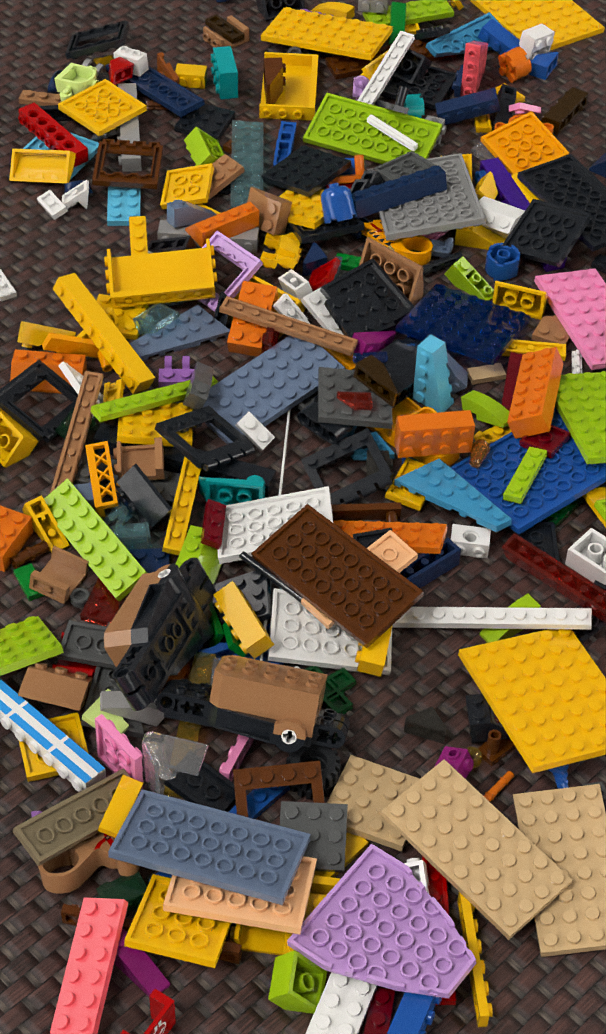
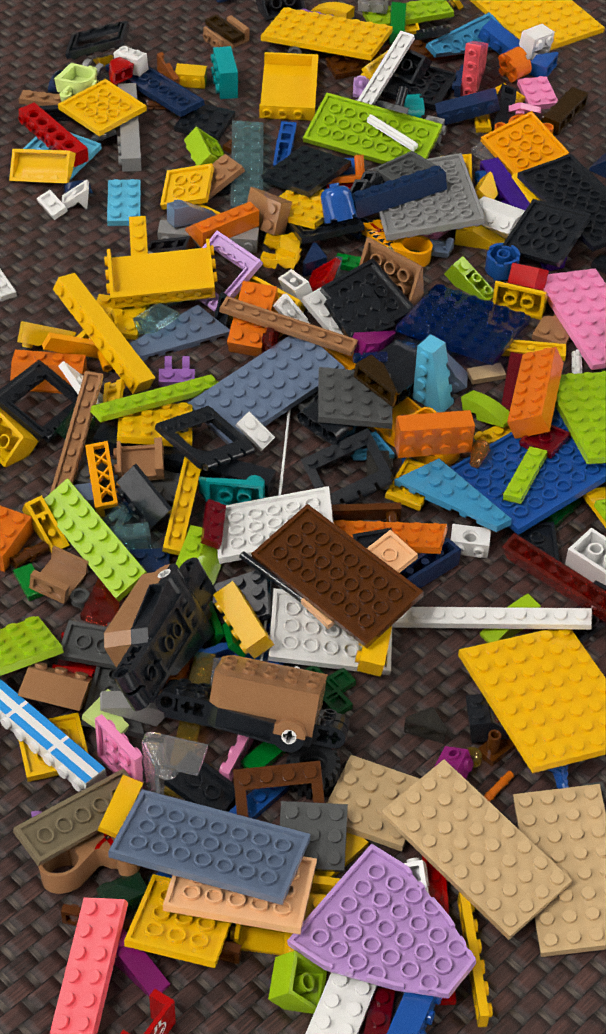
reddish brown hinge [92,139,163,189] -> none
dark grey slope [183,361,214,410] -> none
reddish brown slope [264,57,286,104] -> none
clear red tile [336,391,373,410] -> none
black pin [423,251,464,276] -> none
none -> green tile [240,742,285,768]
none -> red brick [508,263,549,291]
none -> bright pink plate [517,76,558,109]

